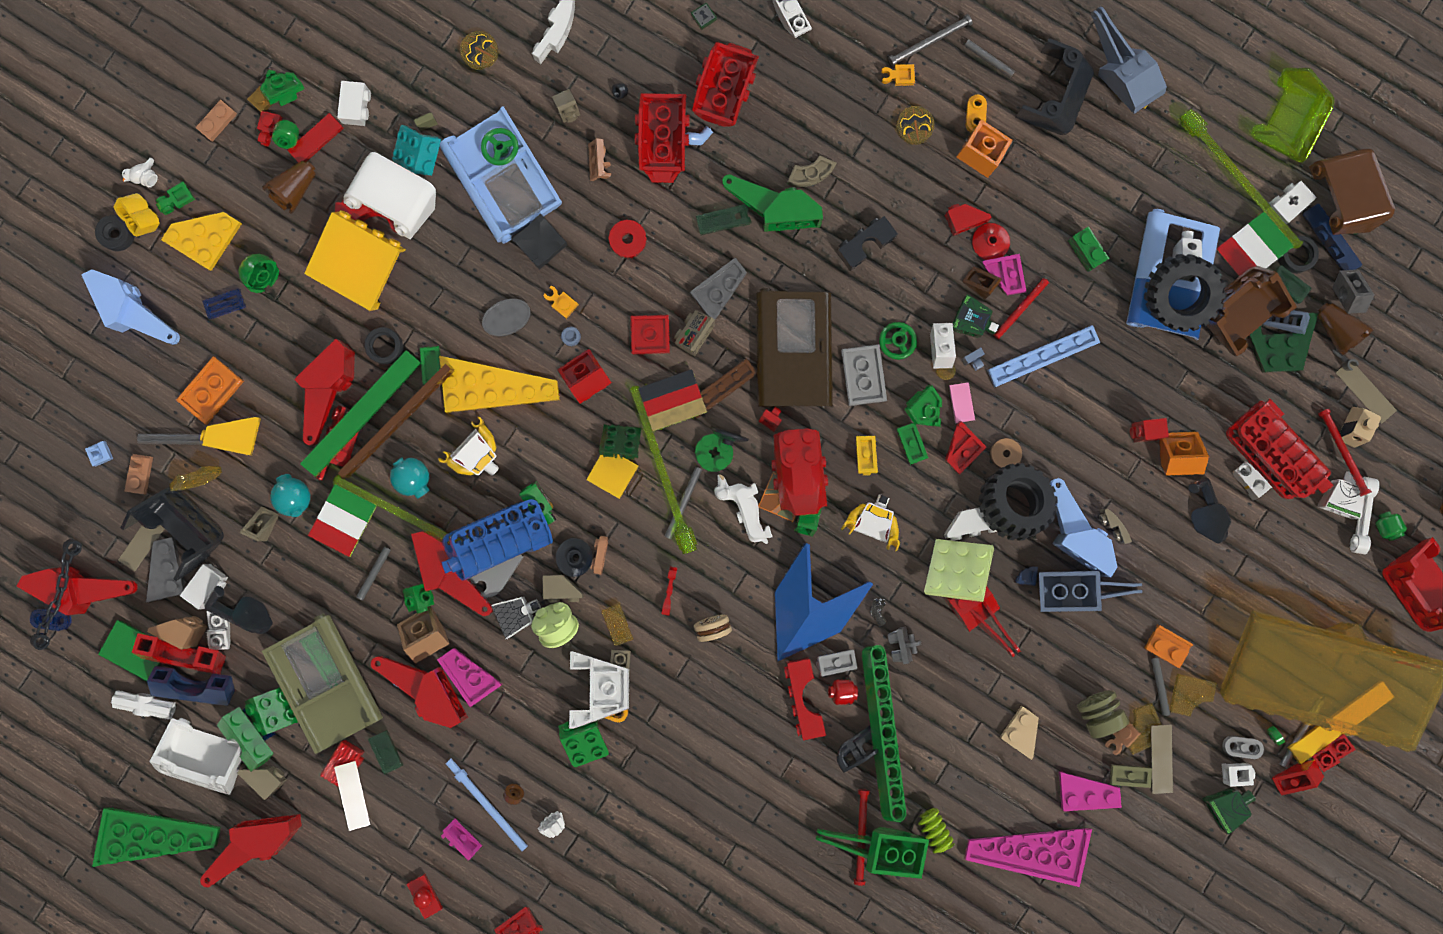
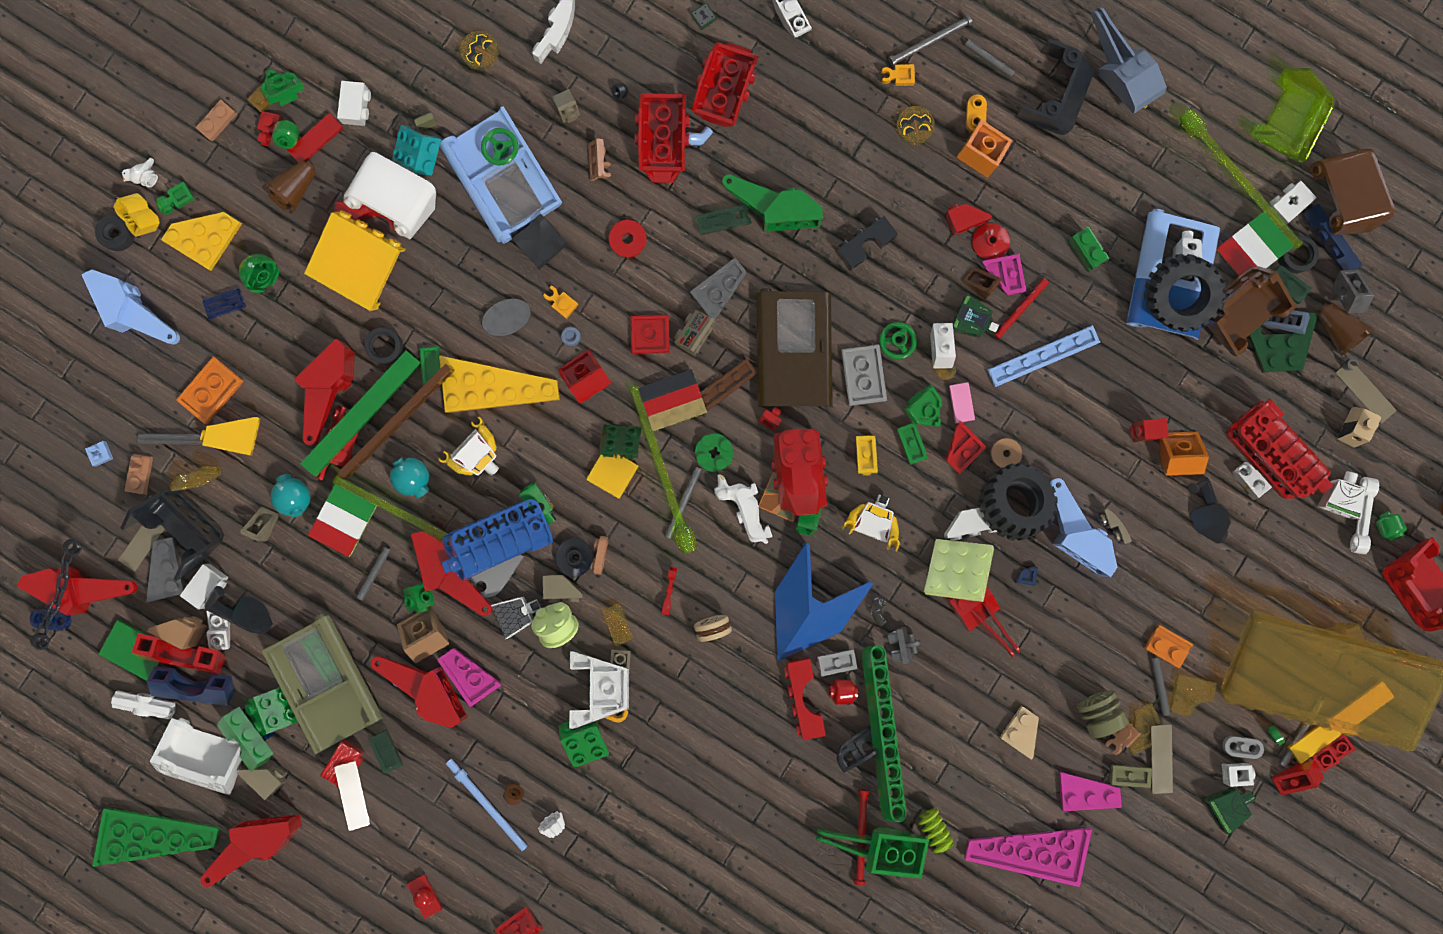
dark pink plate [441,819,482,861] -> none
black dish [712,428,749,446] -> none
dark tan tile [787,156,837,187] -> none
sand blue tile [961,348,985,371] -> none
sand blue slope [1039,571,1142,612] -> none
red bar [1318,409,1372,497] -> none

